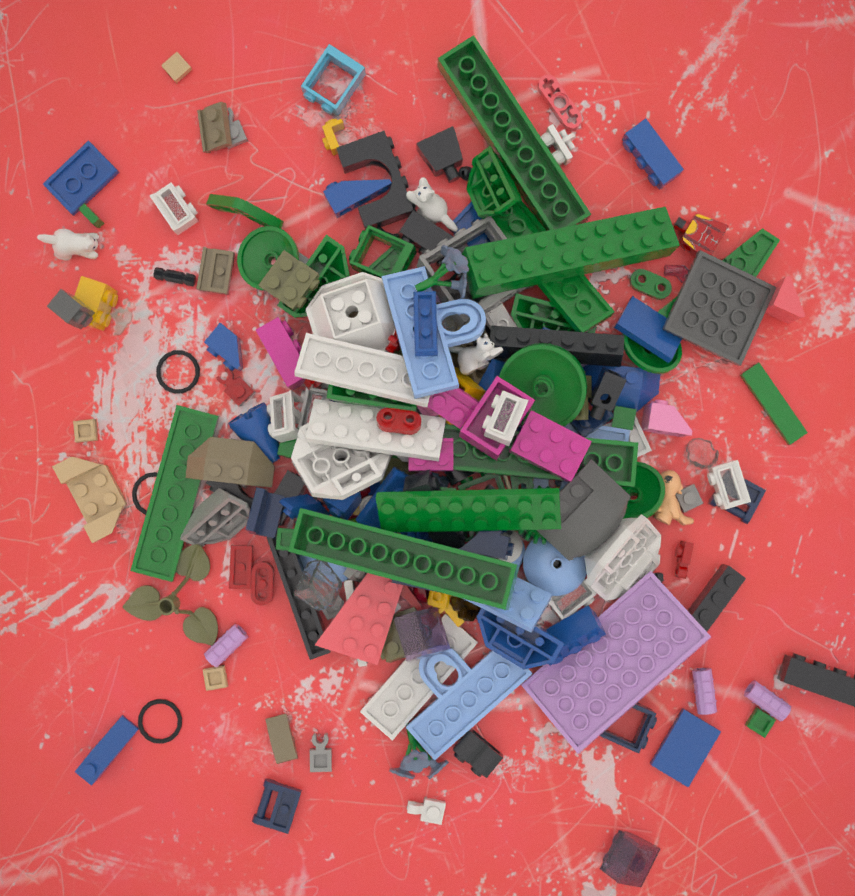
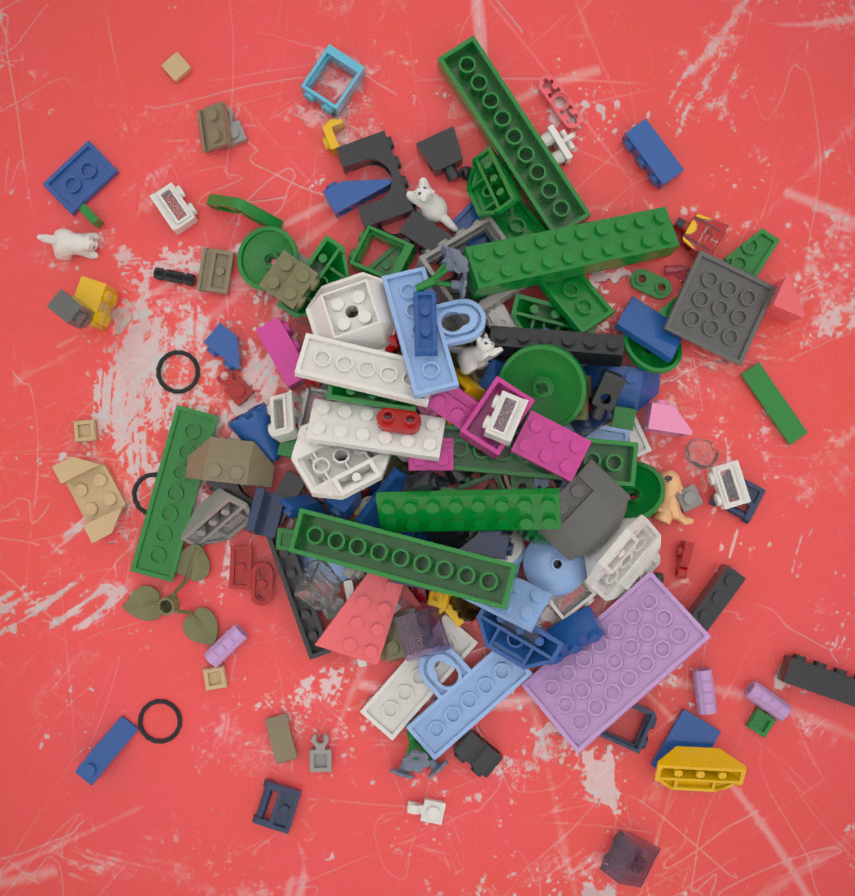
none -> yellow wedge [654,746,747,792]

